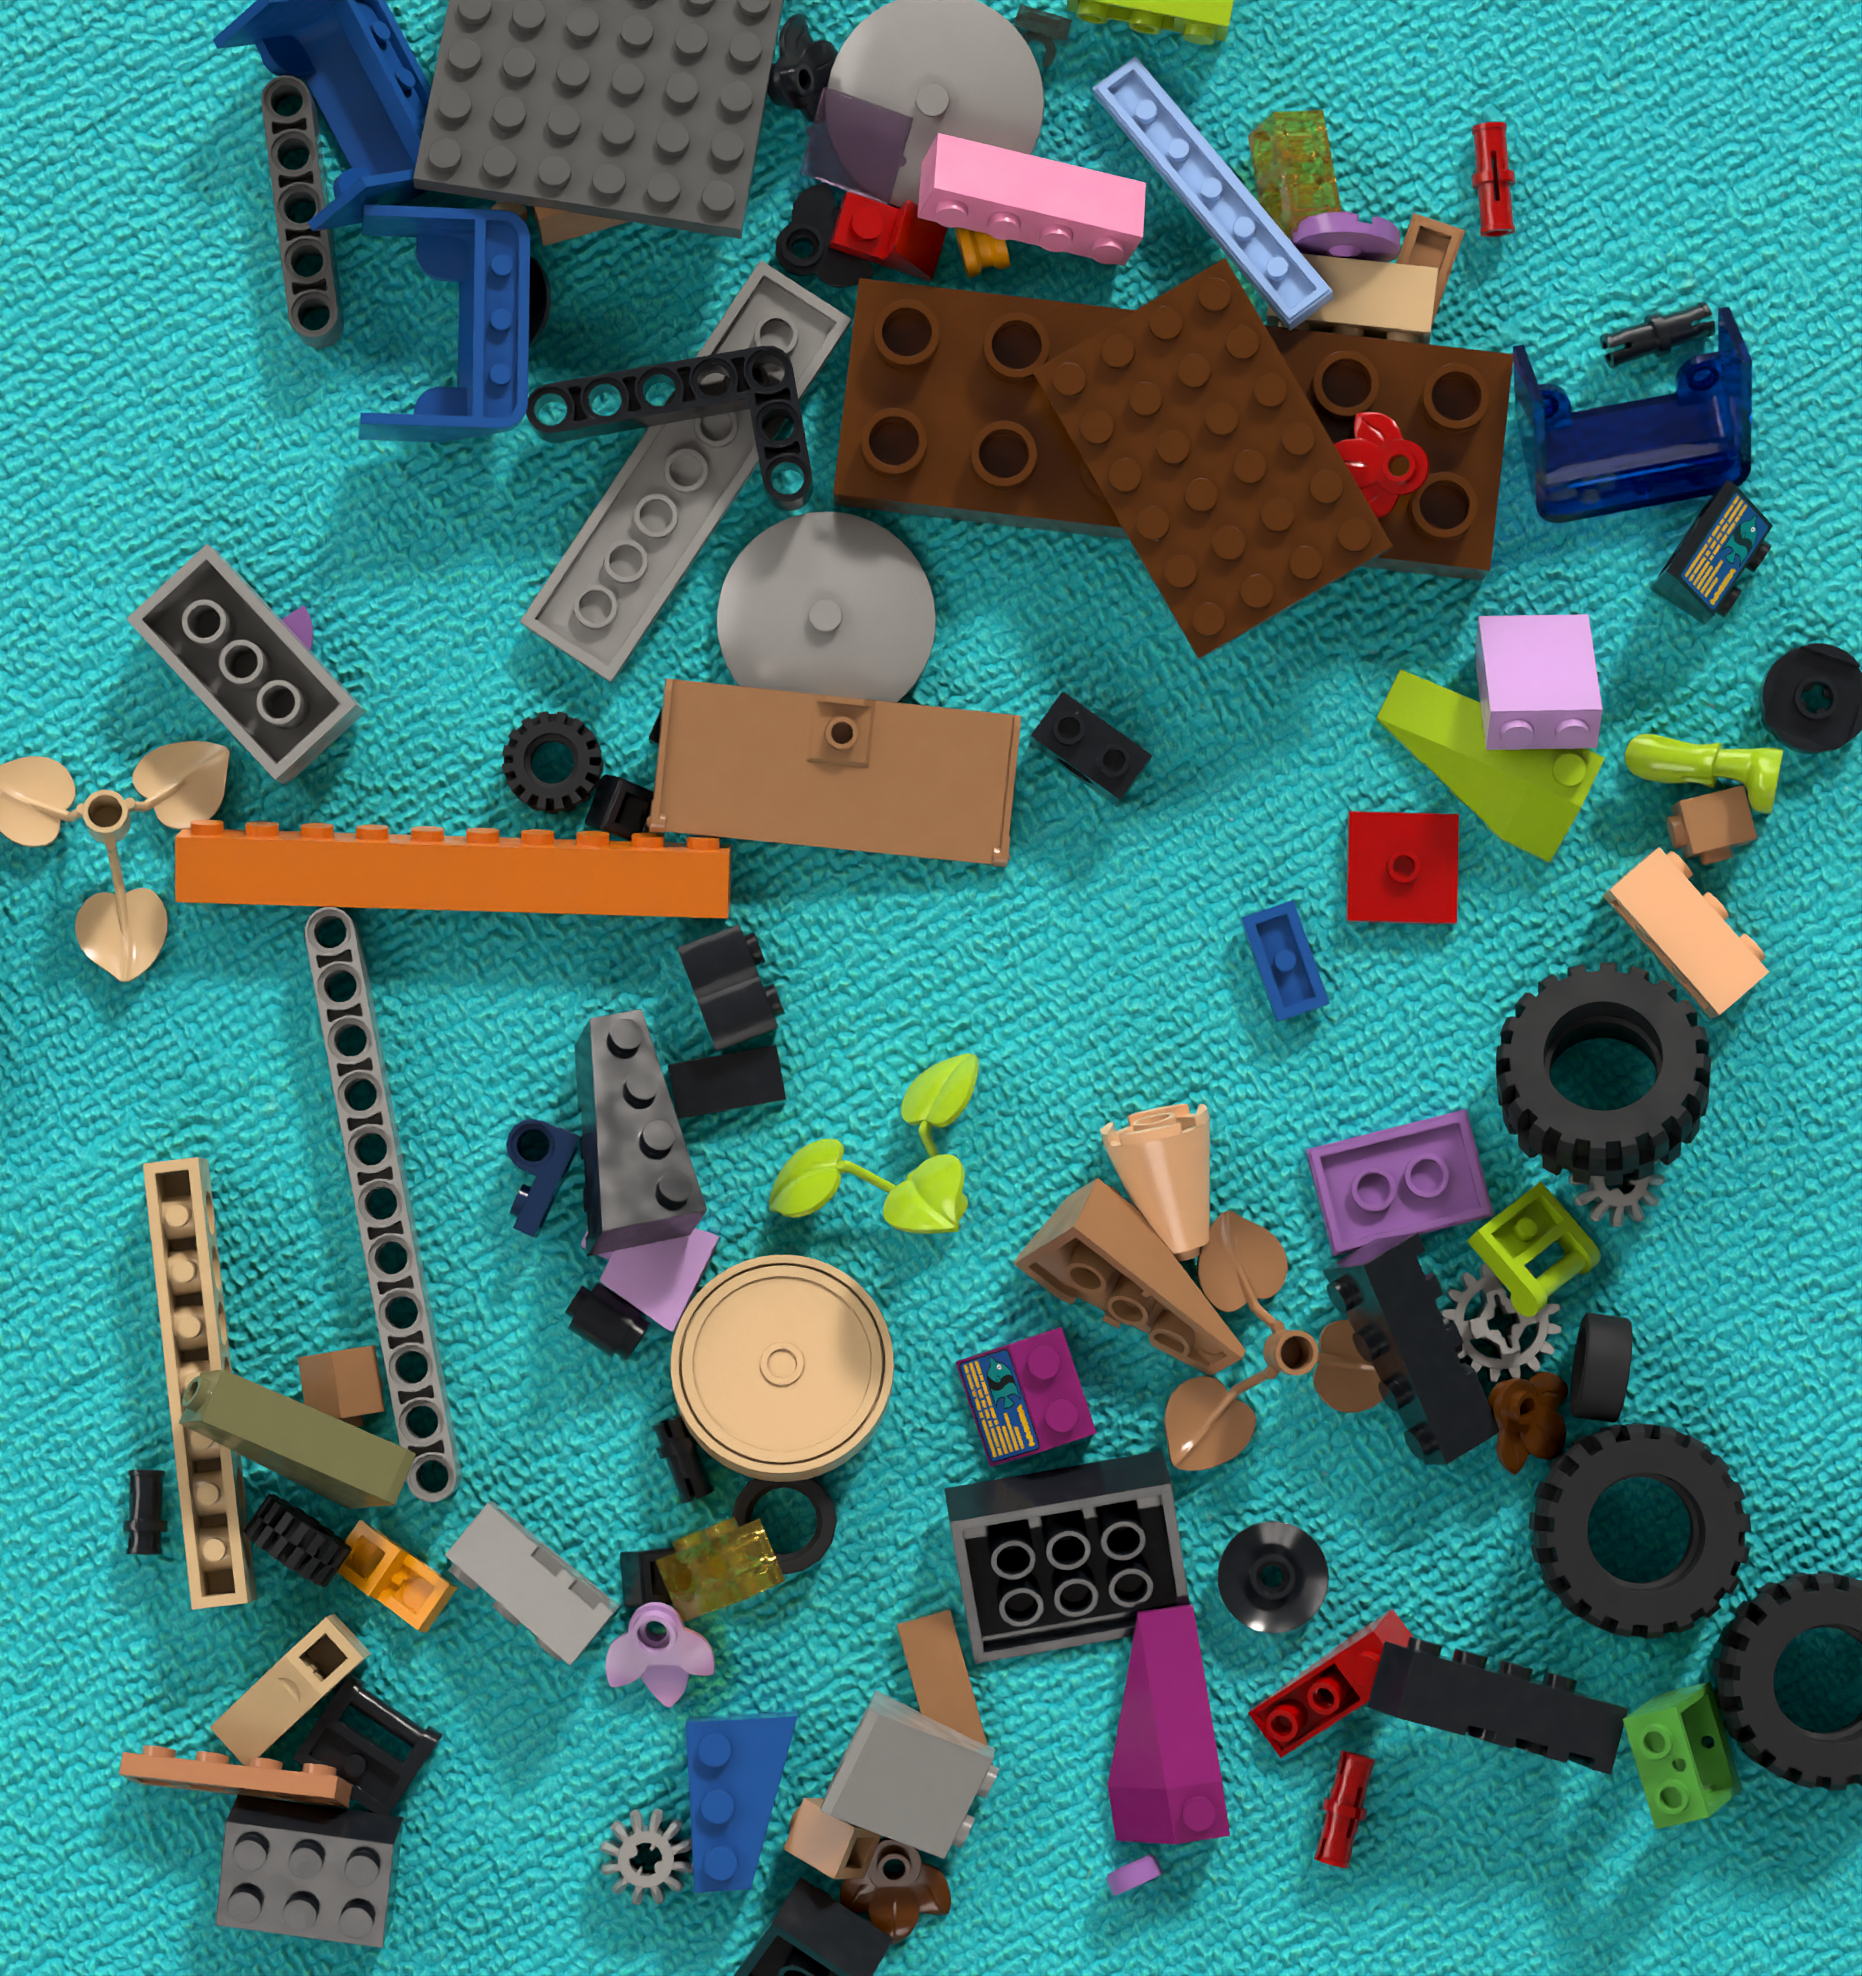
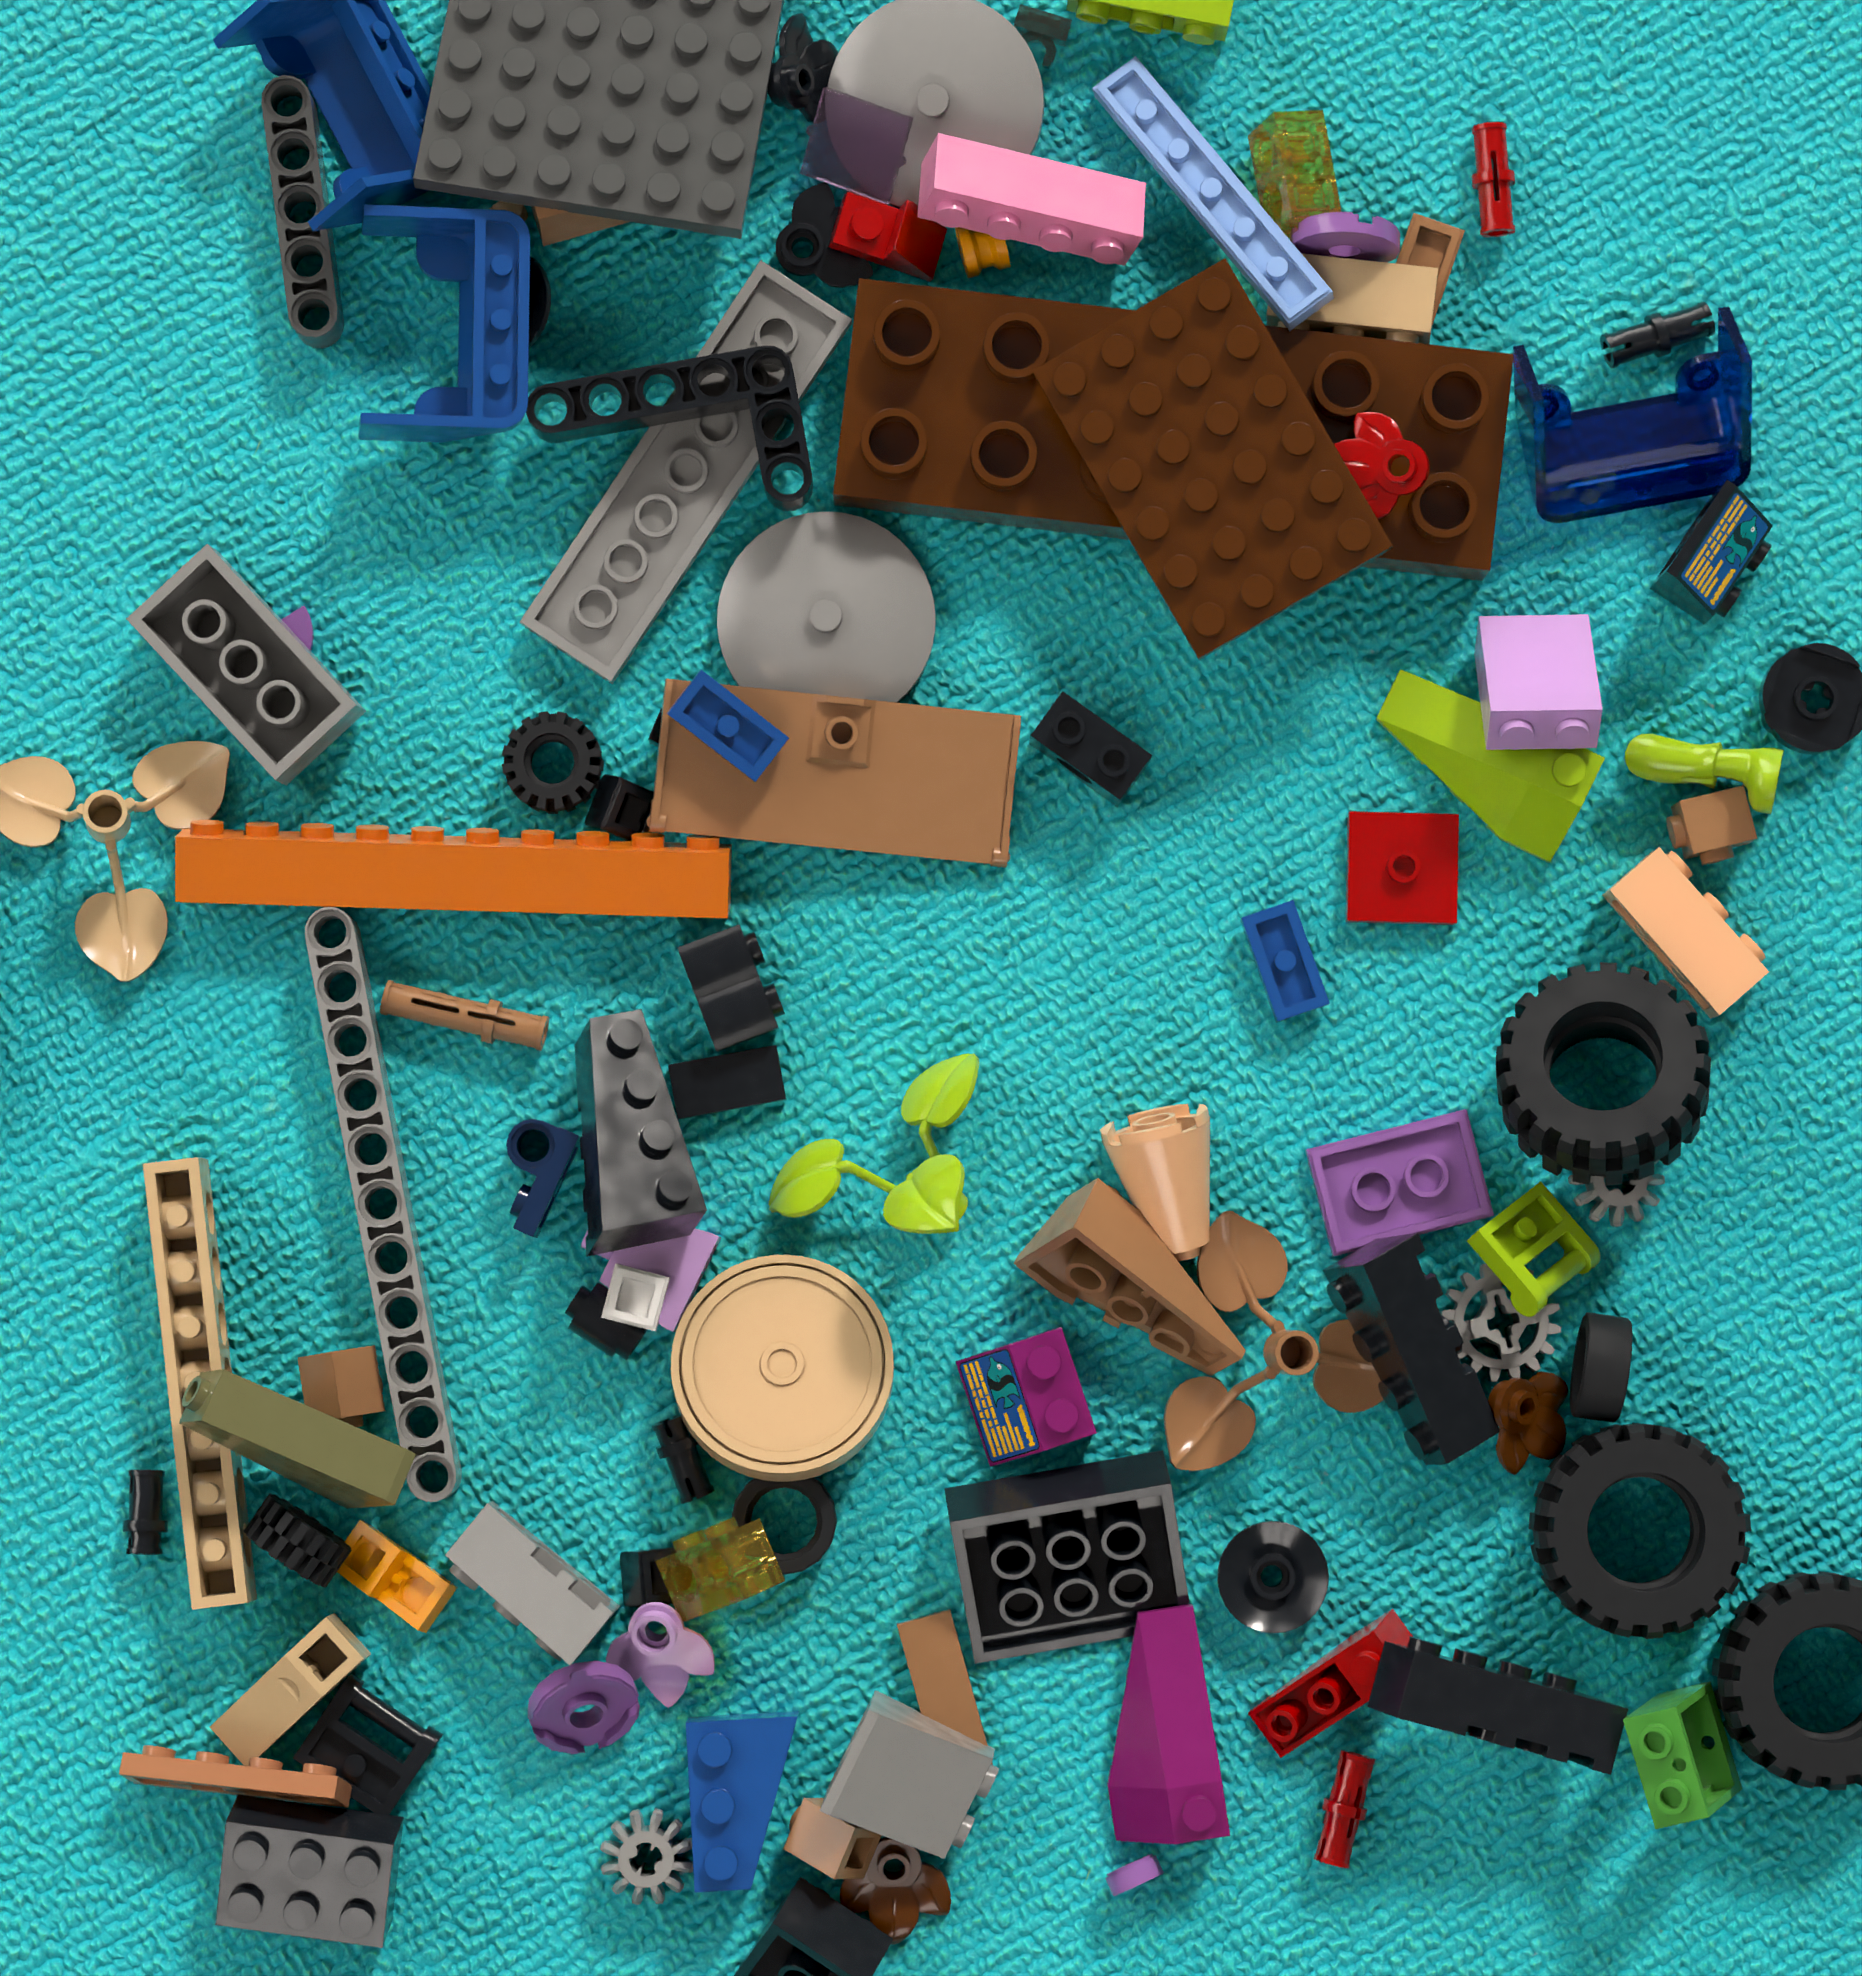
none -> medium nougat pin [380,980,550,1051]
none -> medium lavender tile [528,1661,640,1754]
none -> white tile [601,1263,670,1331]
none -> blue plate [666,670,789,782]

